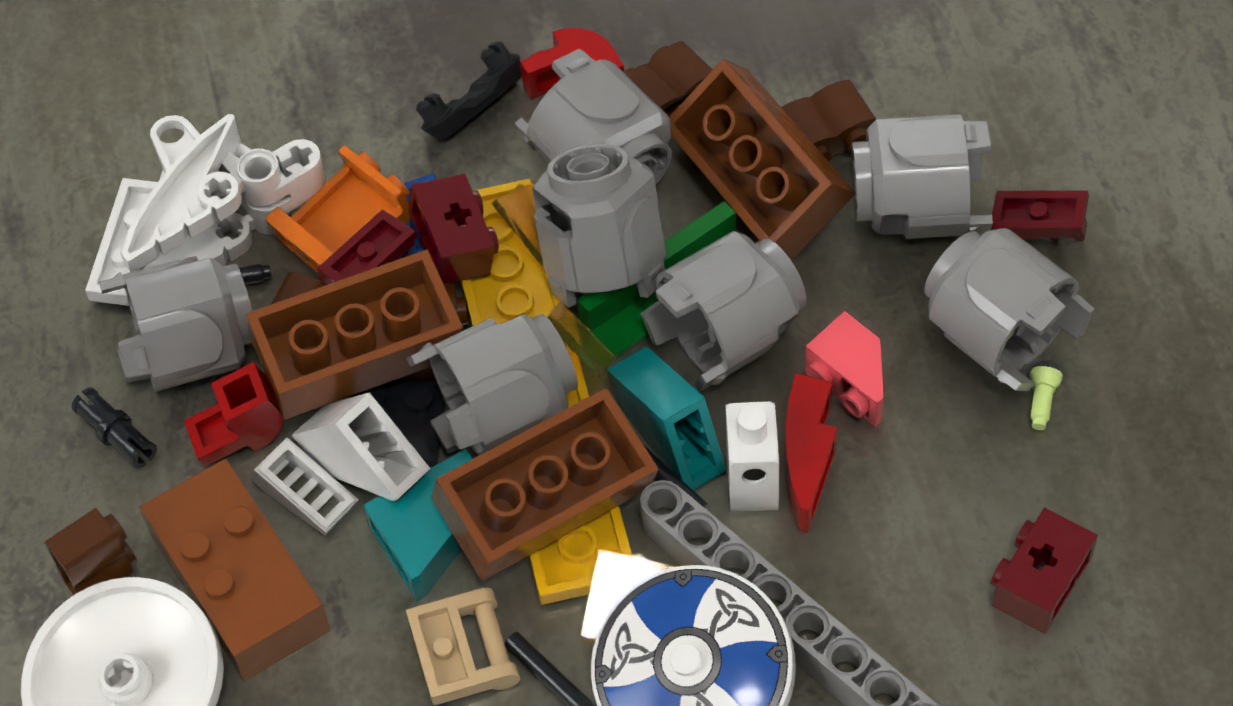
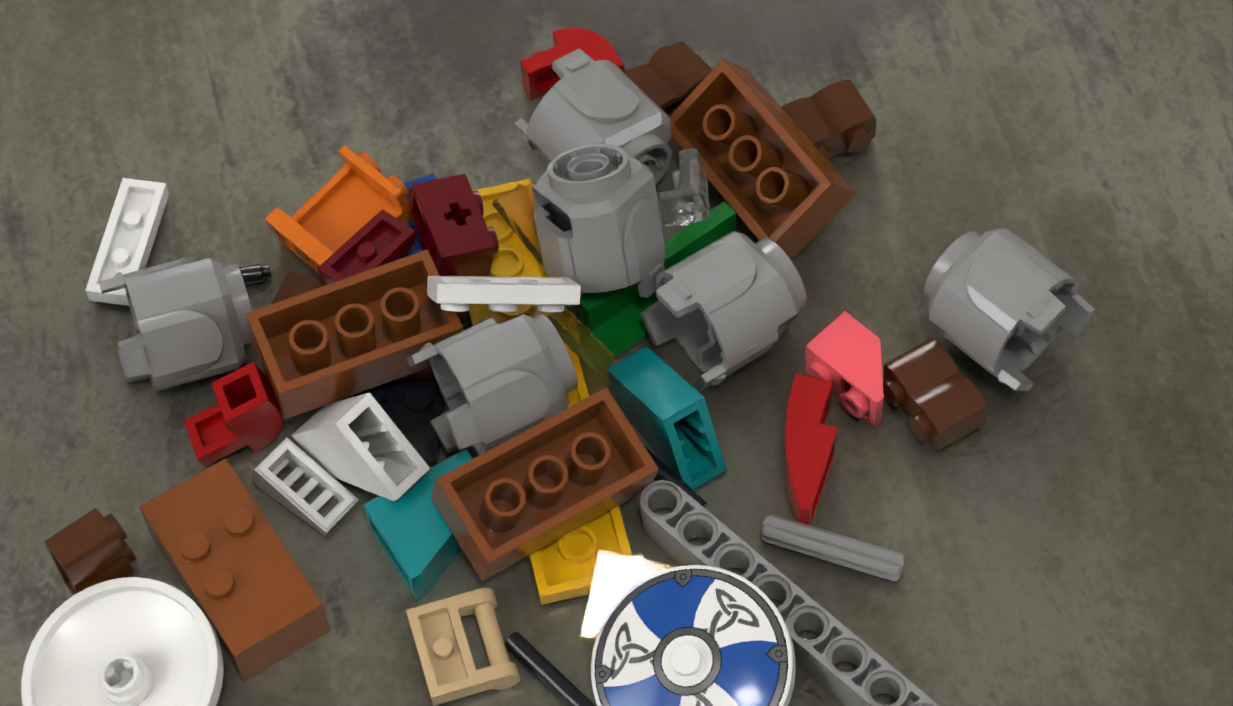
black pin [71,387,157,469] -> none
white piece [120,114,326,272] -> none
black piece [416,41,522,140] -> none
white torso [725,401,779,512] -> none
light grey piece [851,114,993,239] -> none
dark red brick [990,507,1098,634] -> none
dark red plate [991,190,1089,241] -> none
yellowish green piece [1029,360,1063,430] -> none
none -> white plate [427,276,581,312]
none -> clear bracket [657,148,710,227]
none -> light grey axle [761,514,905,581]
none -> reddish brown brick [883,338,988,451]

